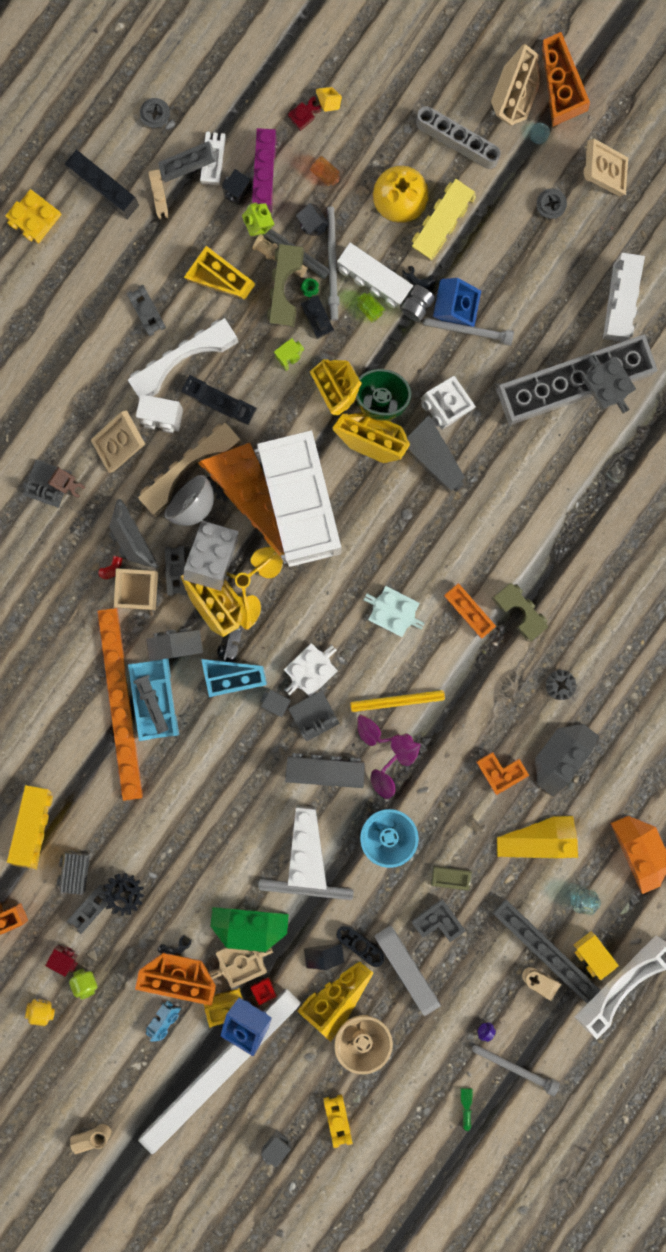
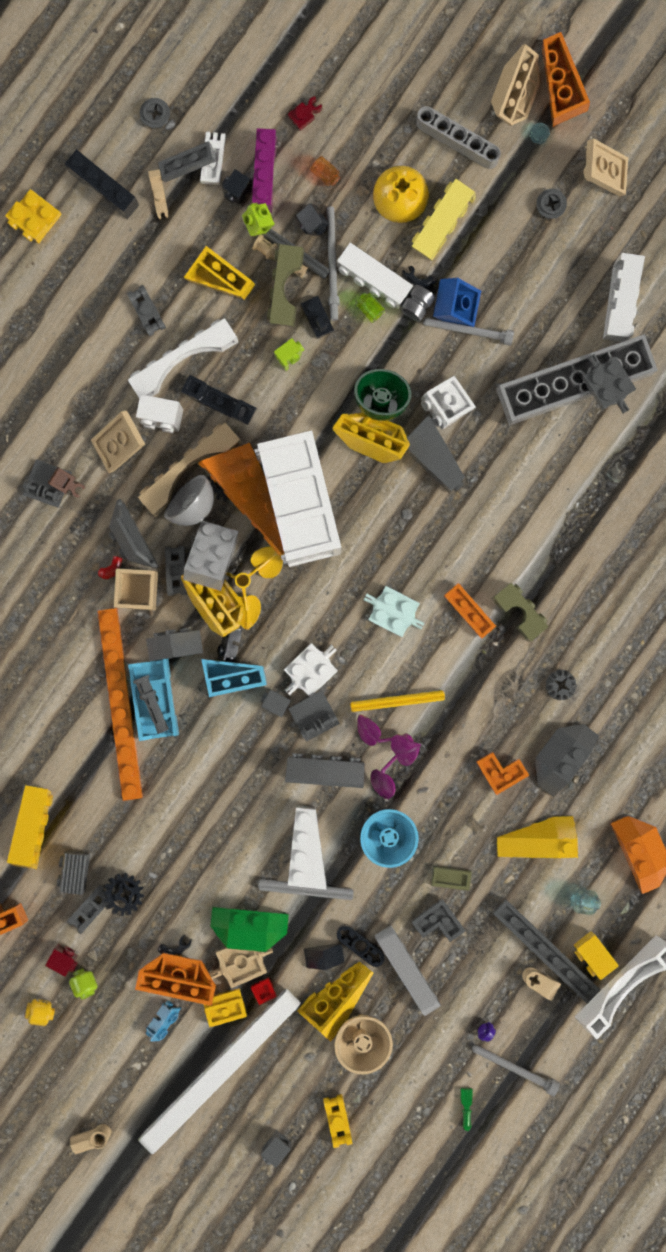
blue slope [221,998,272,1056] -> none
green plate [301,278,319,297] -> none
yellow wedge [310,359,361,415] -> none
yellow slope [316,87,342,112] -> none

